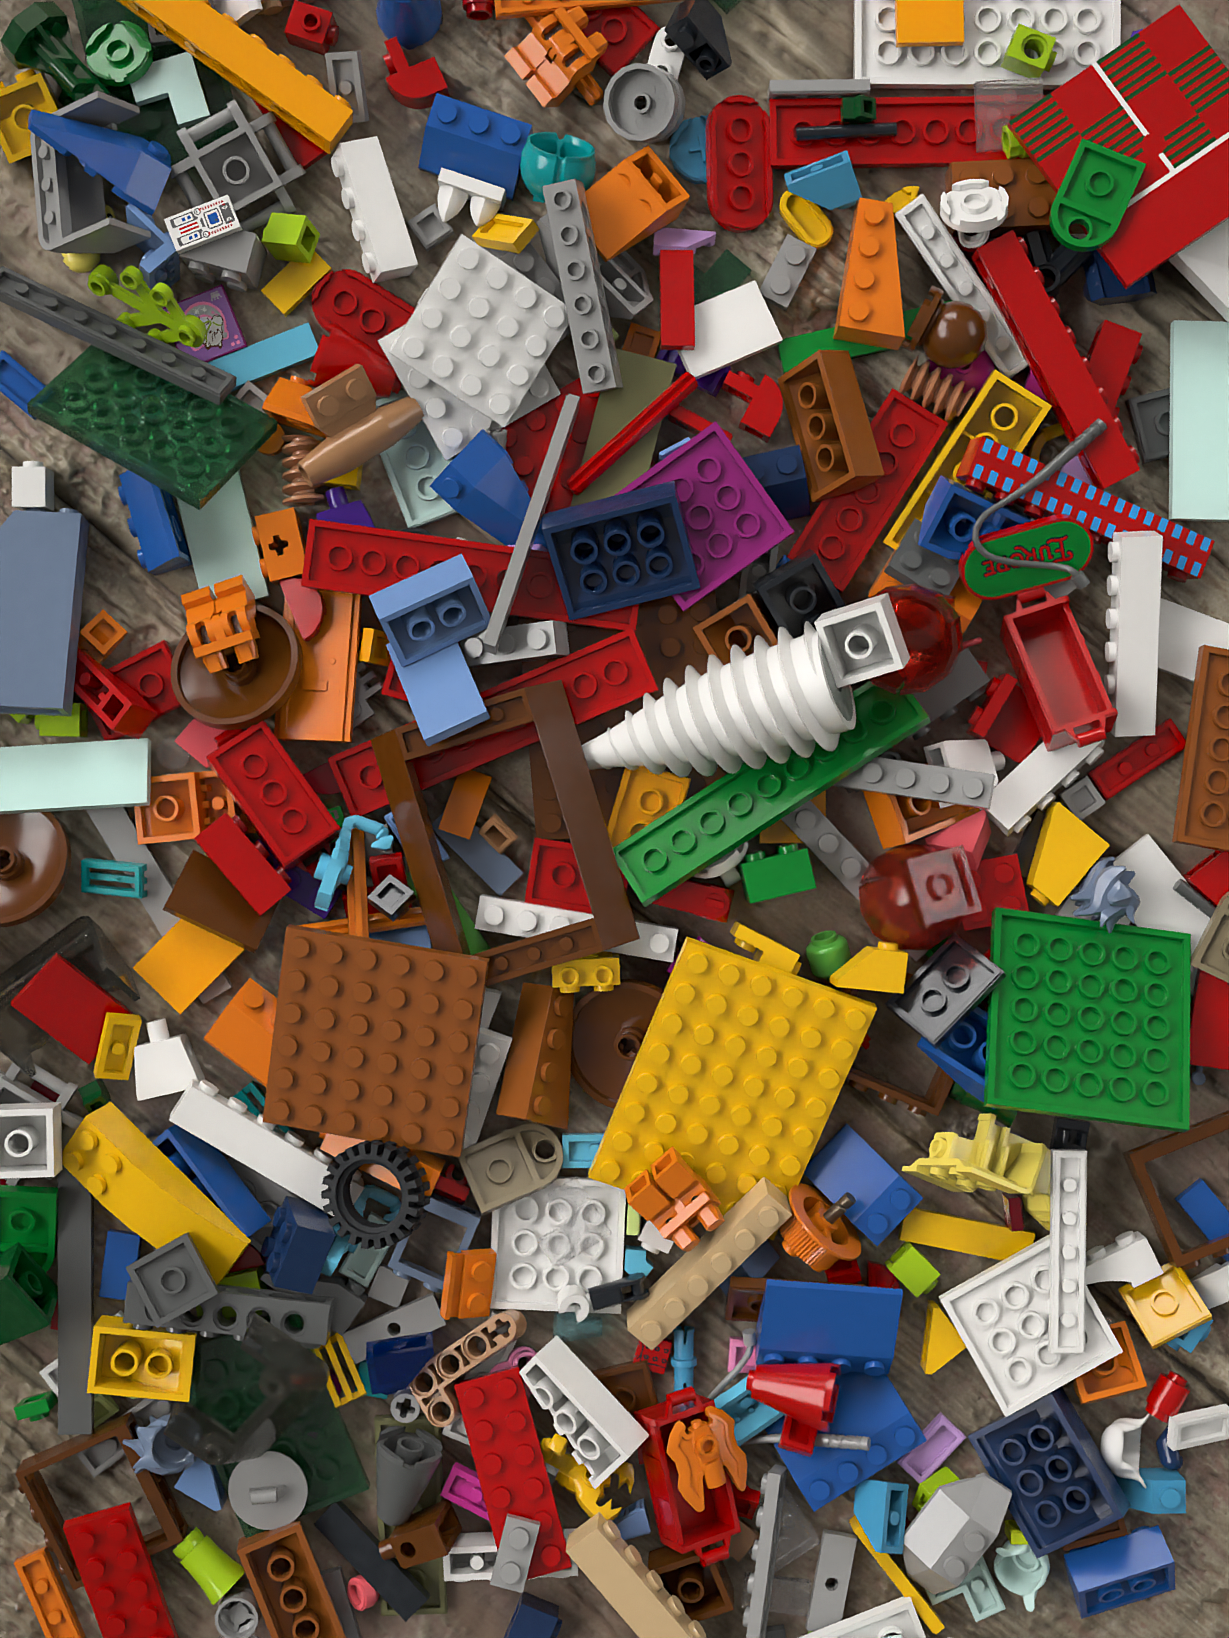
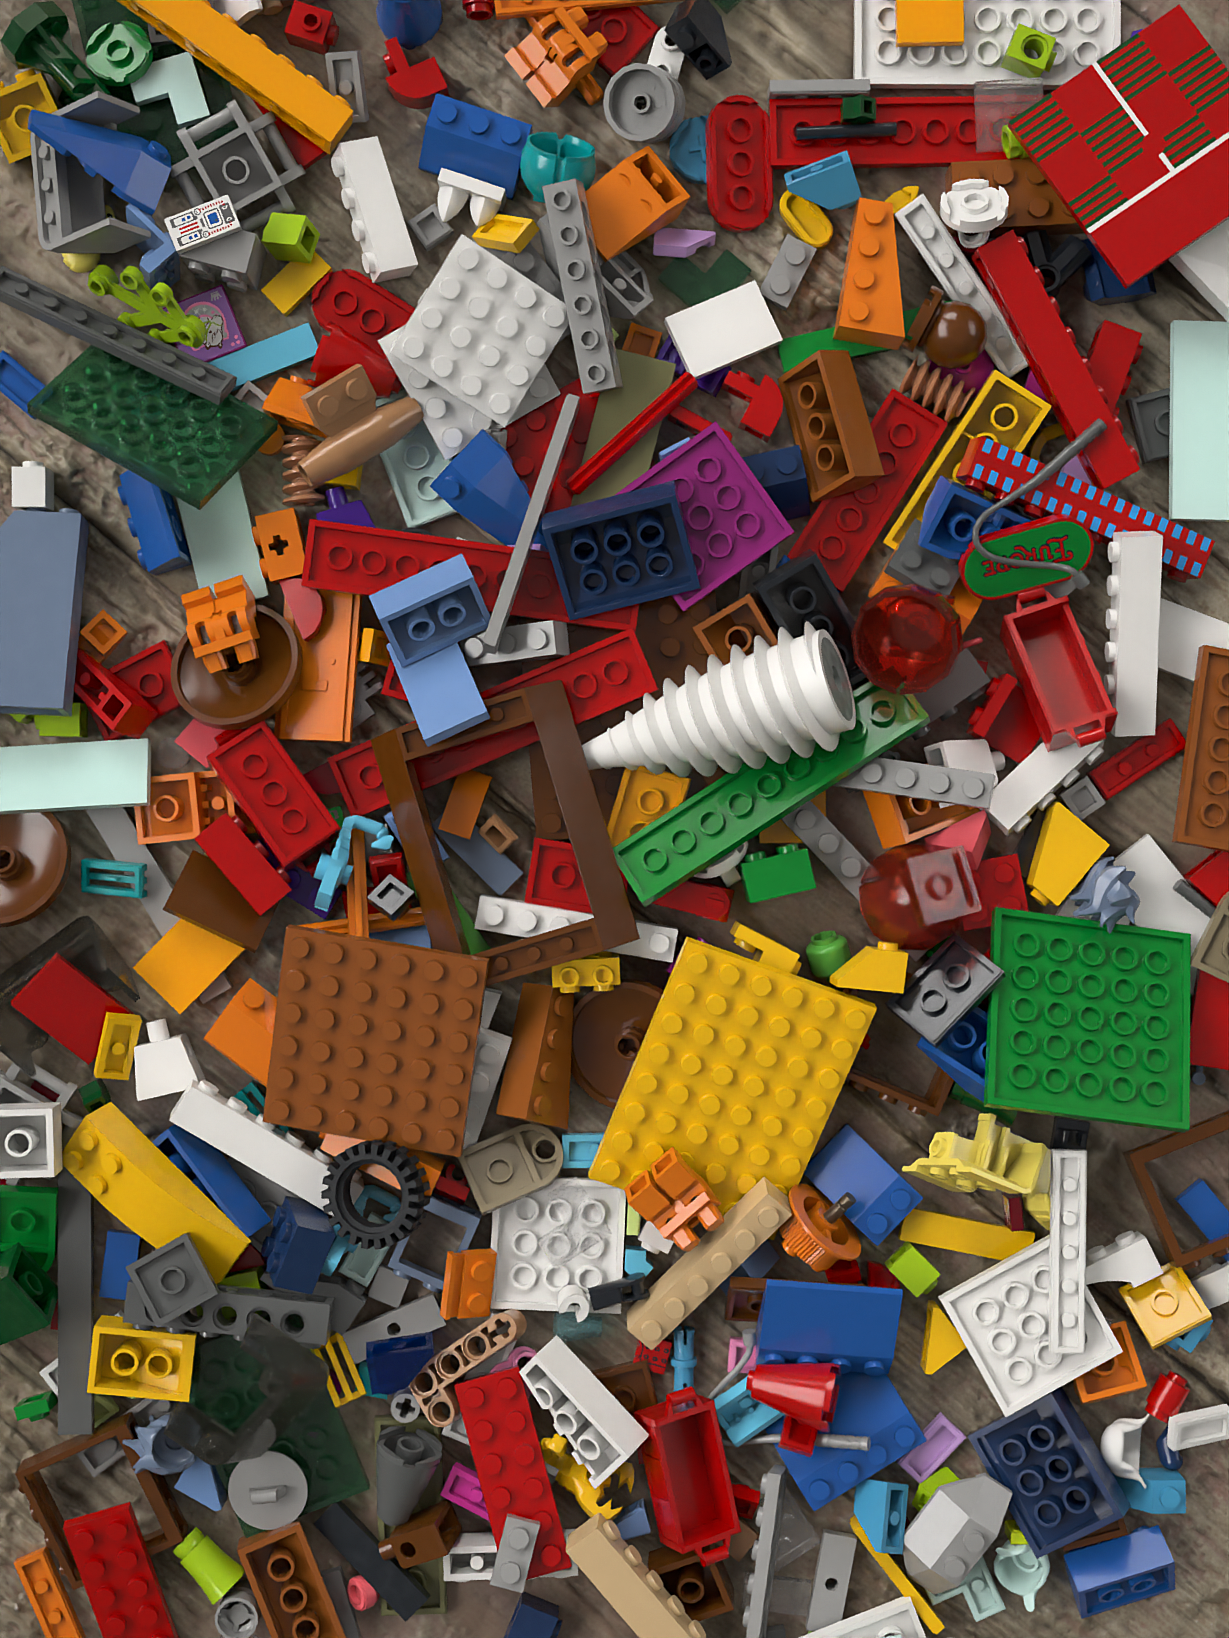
red tile [659,250,695,350] -> none
orange piece [666,1406,748,1512] -> none
white brick [814,593,910,688] -> none
green tile [1049,138,1146,252] -> none

